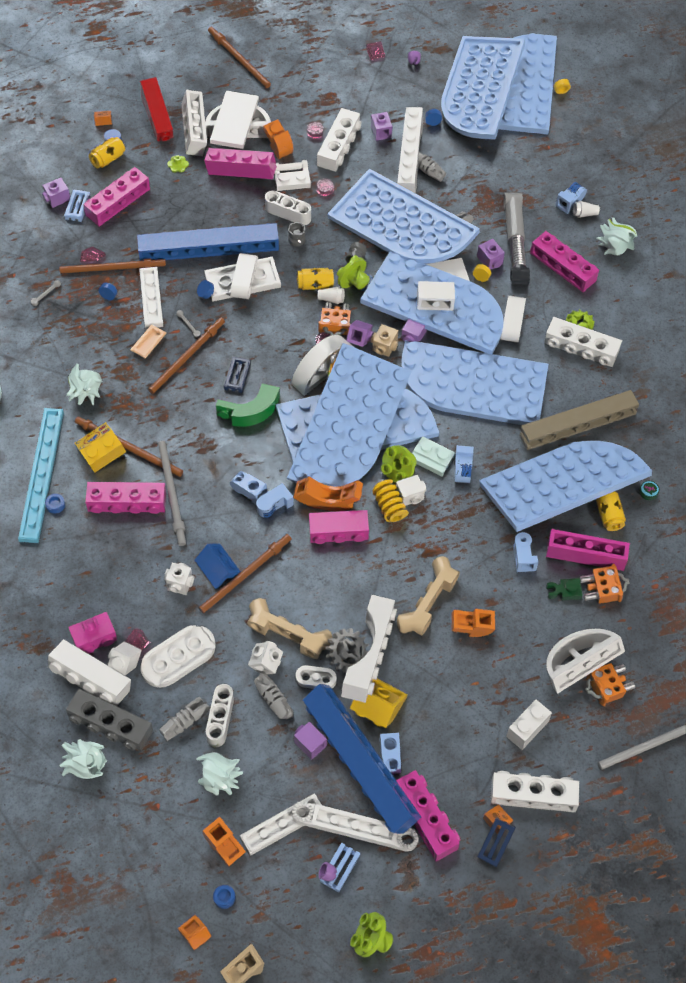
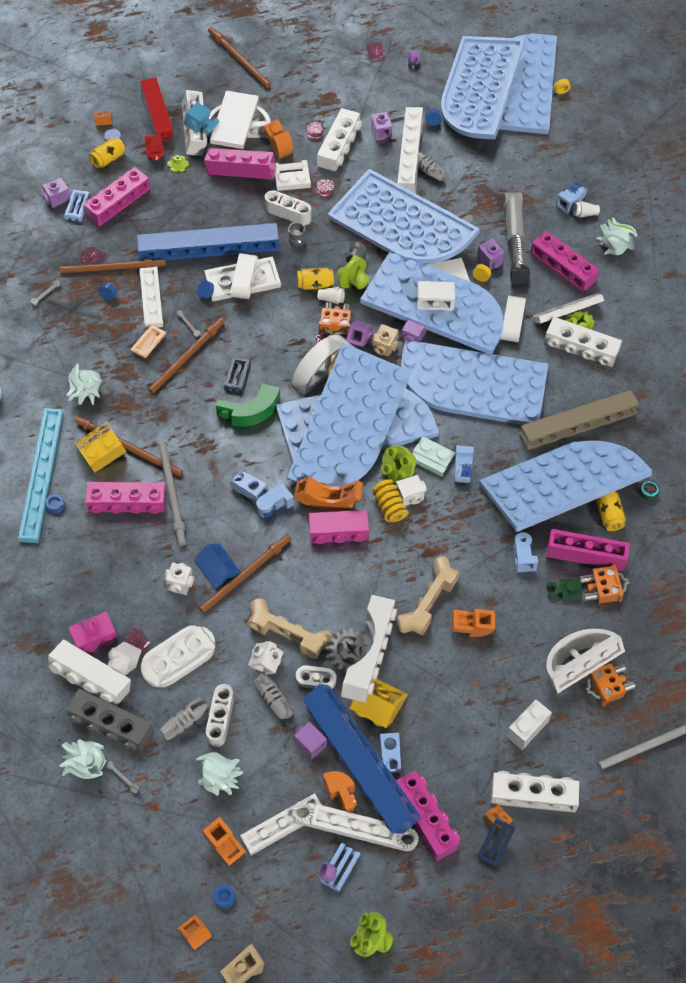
none -> light grey hinge [106,761,139,793]
none -> red bracket [144,134,164,160]
none -> dark azure brick [184,102,220,135]
none -> orange brick [323,771,357,814]
none -> white tile [532,294,604,323]

